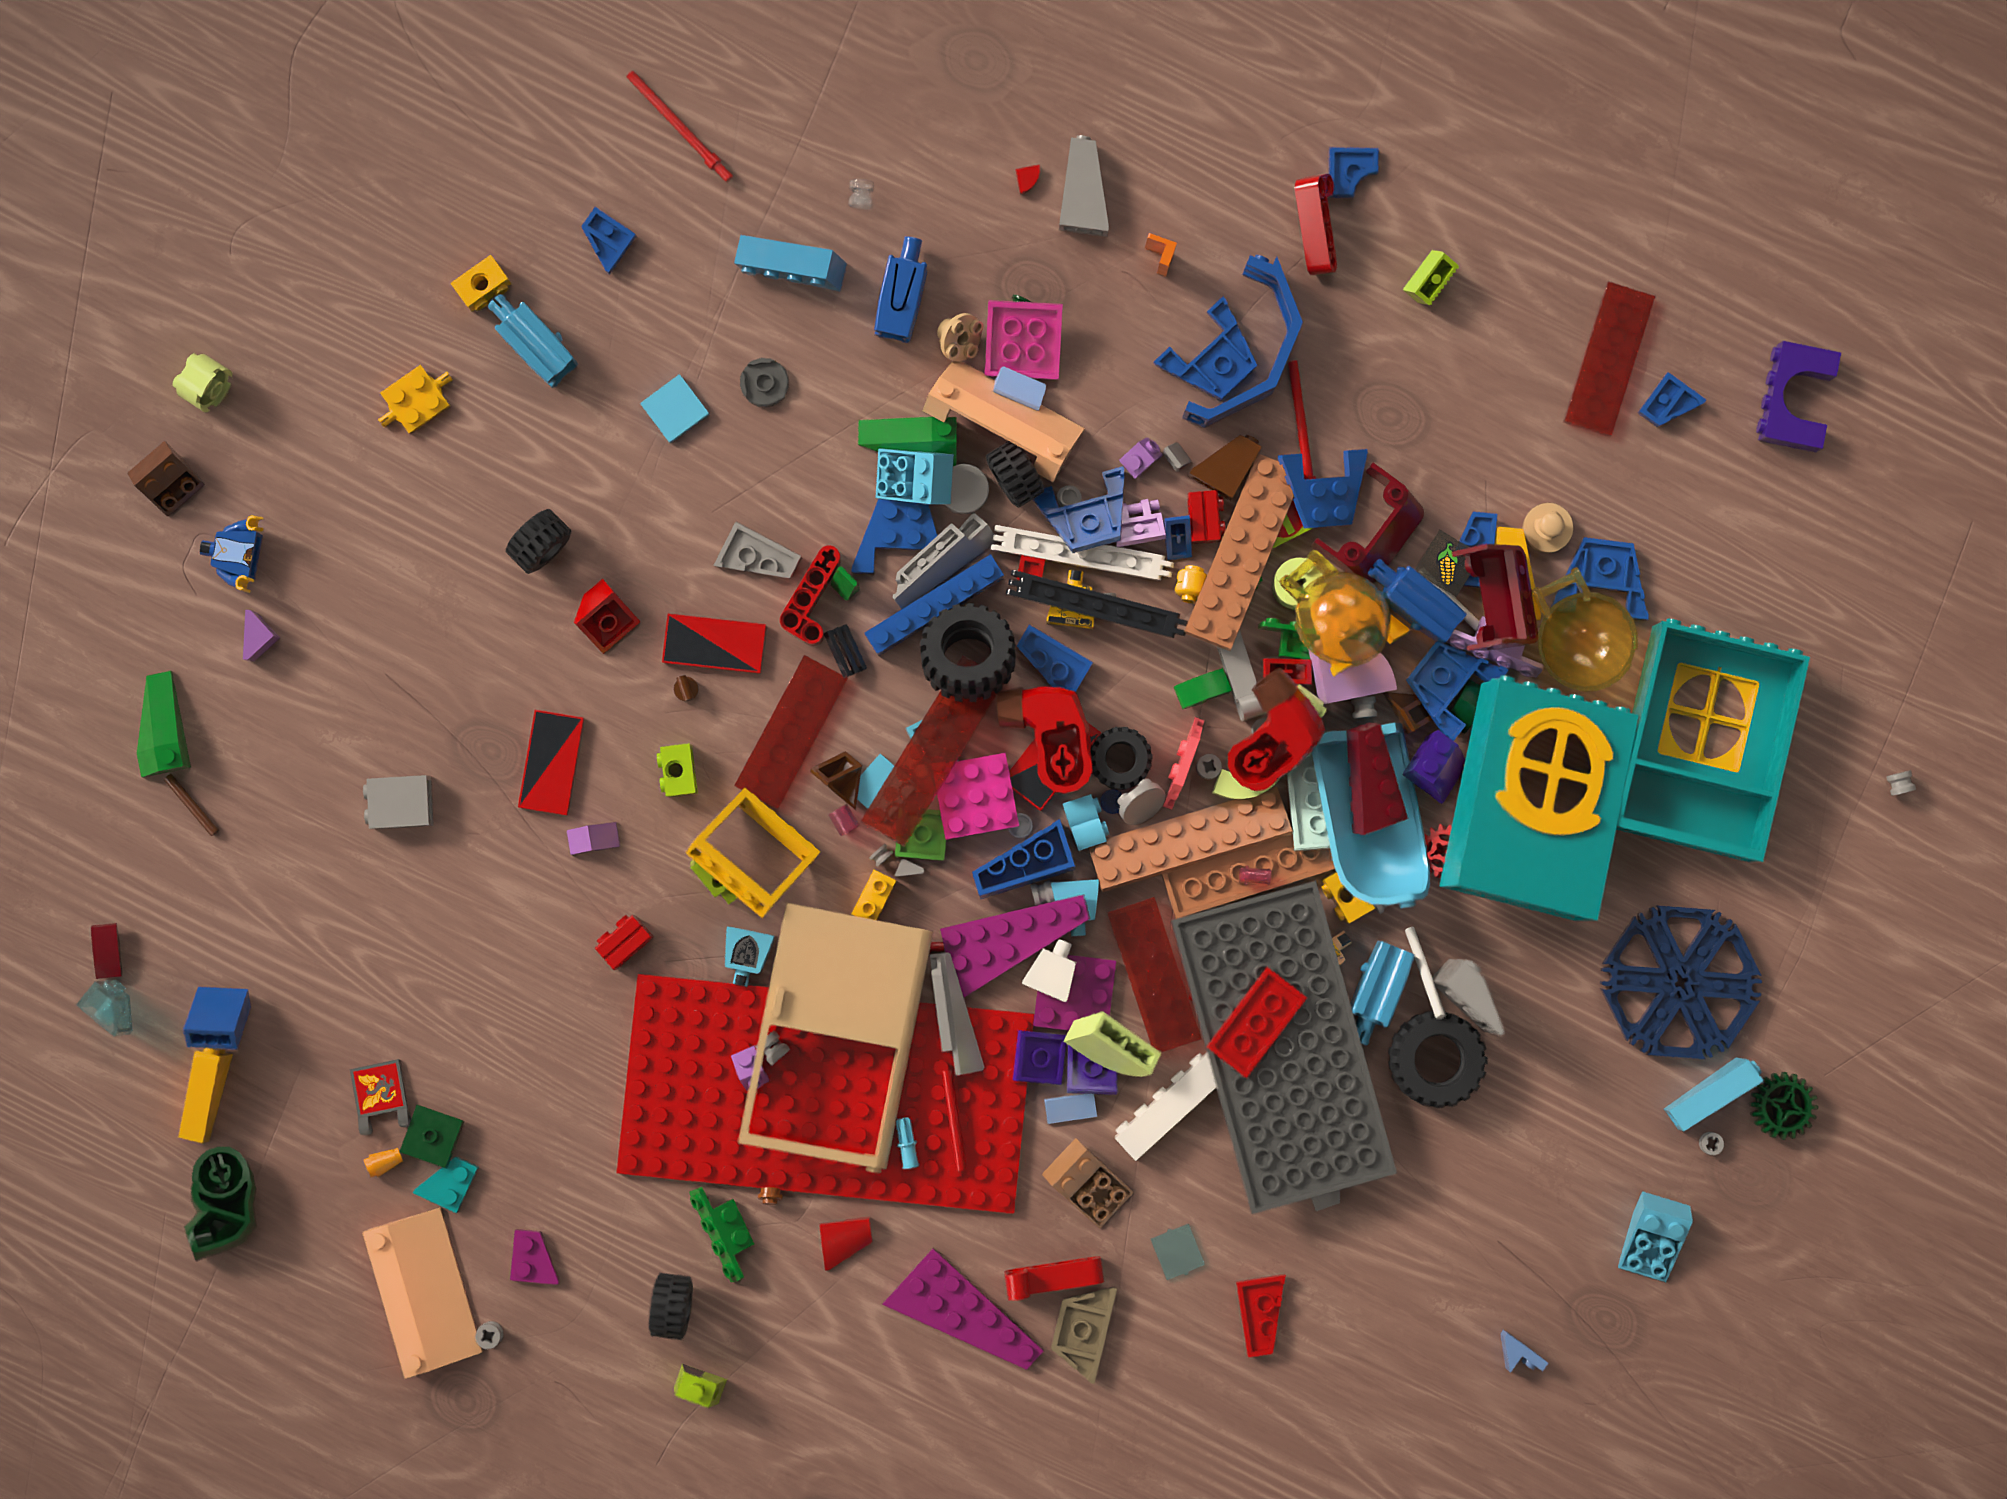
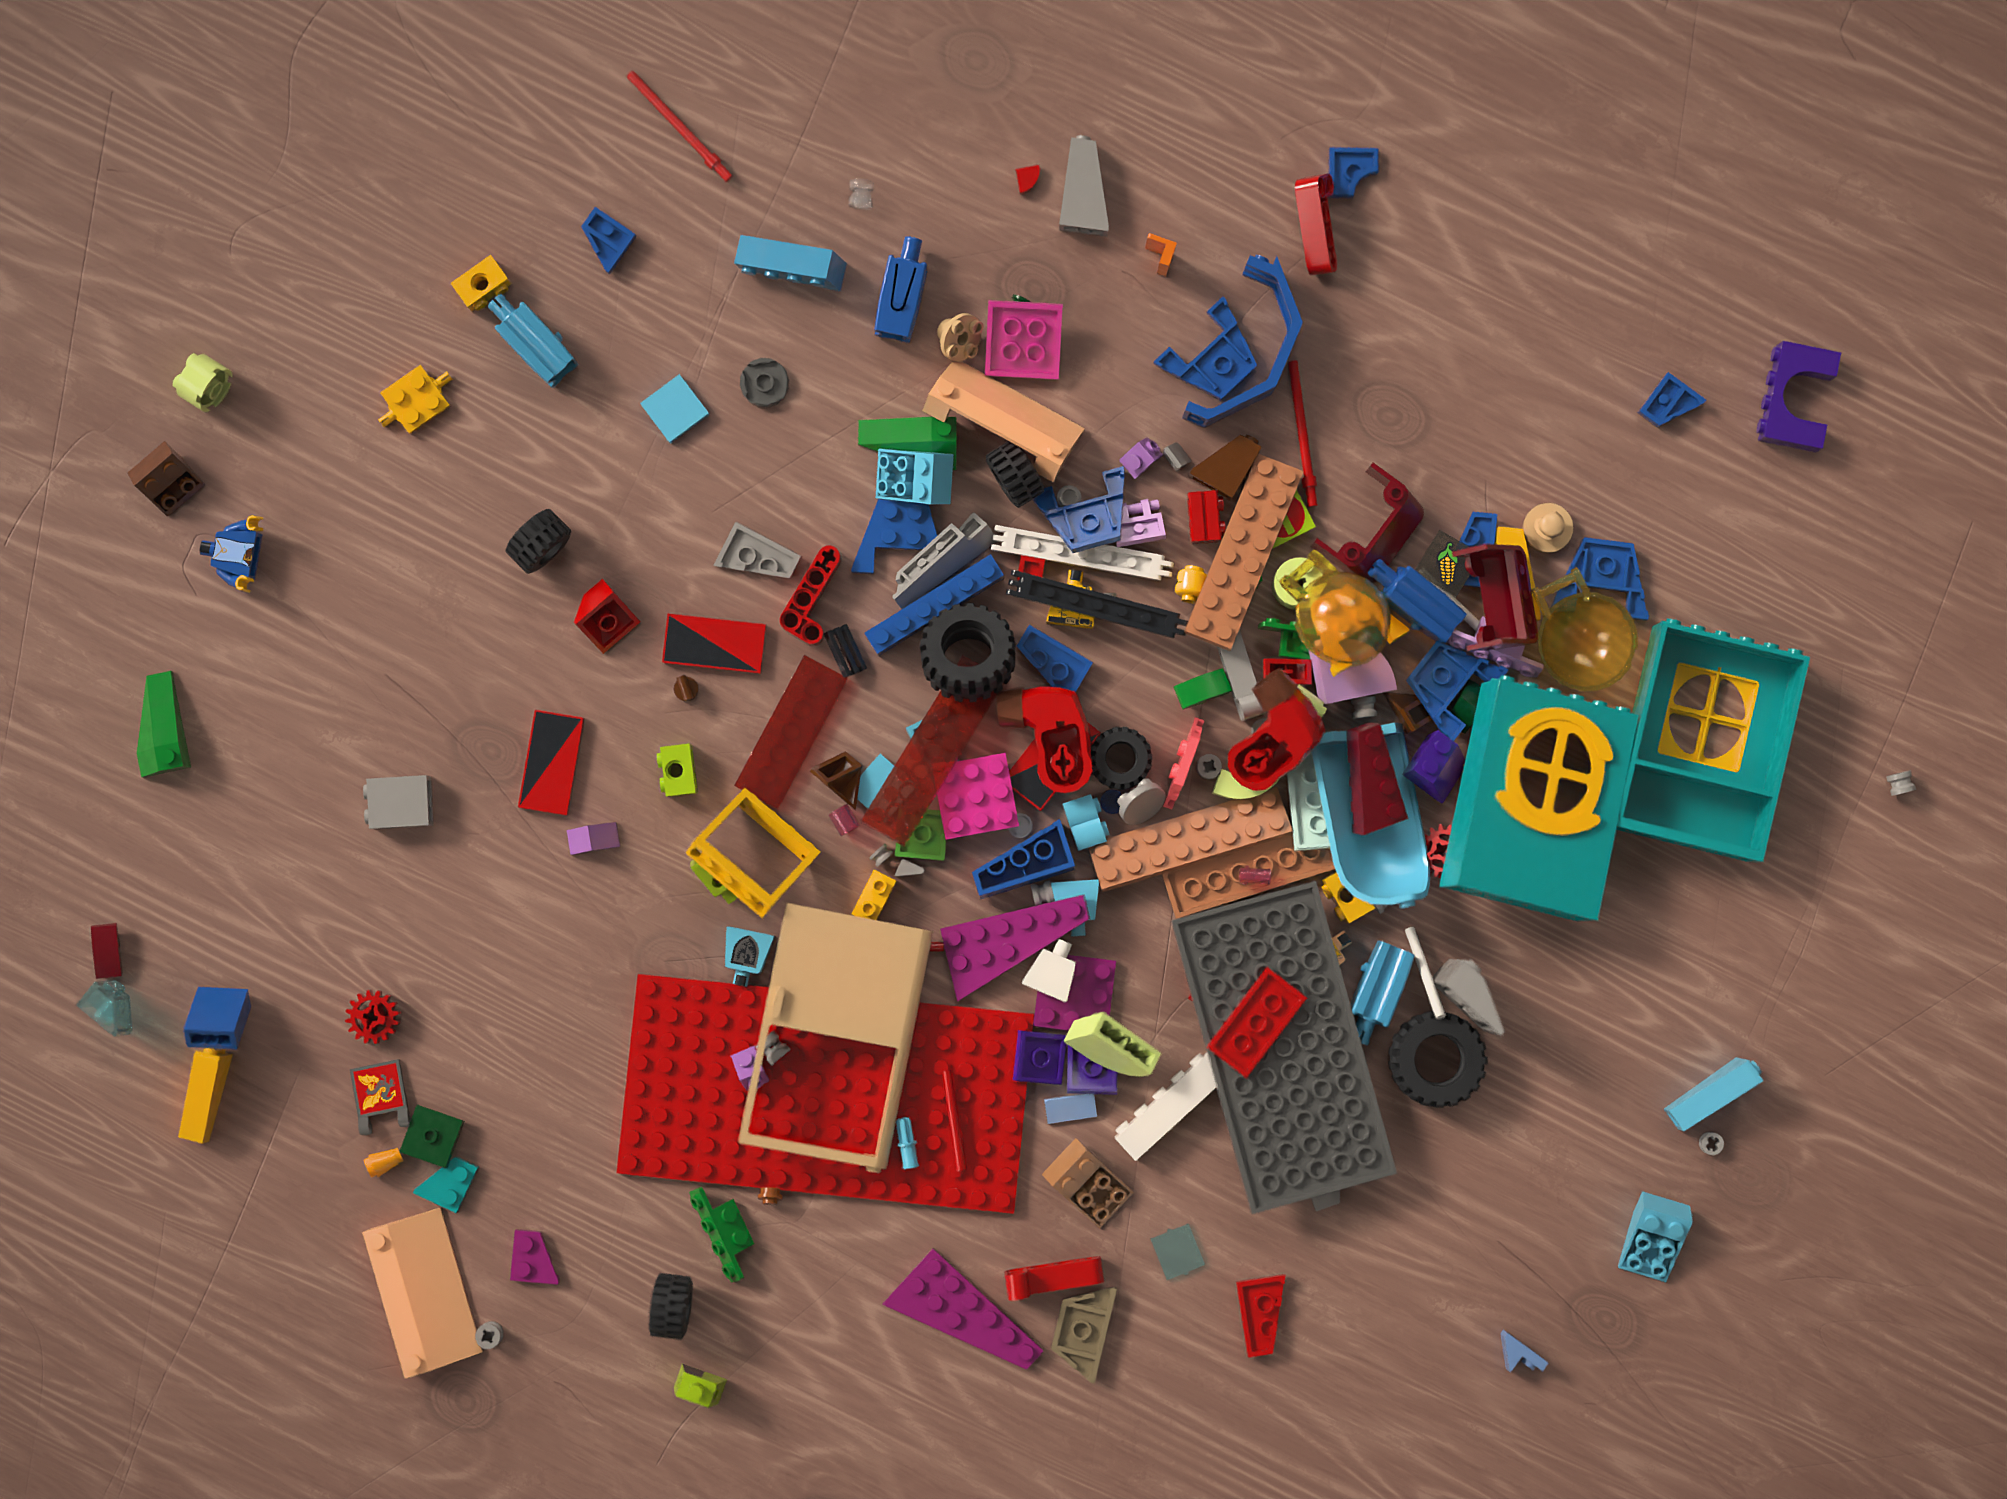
reddish brown bar [163,774,219,836] -> none
dark green piece [184,1146,257,1262] -> none
medium lavender slope [243,610,280,662] -> none
red brick [595,915,654,971] -> none
red slope [819,1217,873,1271] -> none
green slope [831,567,860,601] -> none
light grey wedge [930,953,984,1075] -> none
light grey tile [945,464,989,514] -> none
light blue slope [993,367,1046,410] -> none
clear red plate [1107,897,1202,1053] -> none
blue slope [1163,515,1192,560] -> none
blue wing [1278,449,1368,528] -> none
lime brick [1403,250,1459,305] -> none
clear red plate [1563,281,1655,437] -> none
dark blue plate [1600,905,1762,1059] -> none
dark green gear [1749,1072,1819,1140] -> none
none -> red gear [345,990,401,1044]

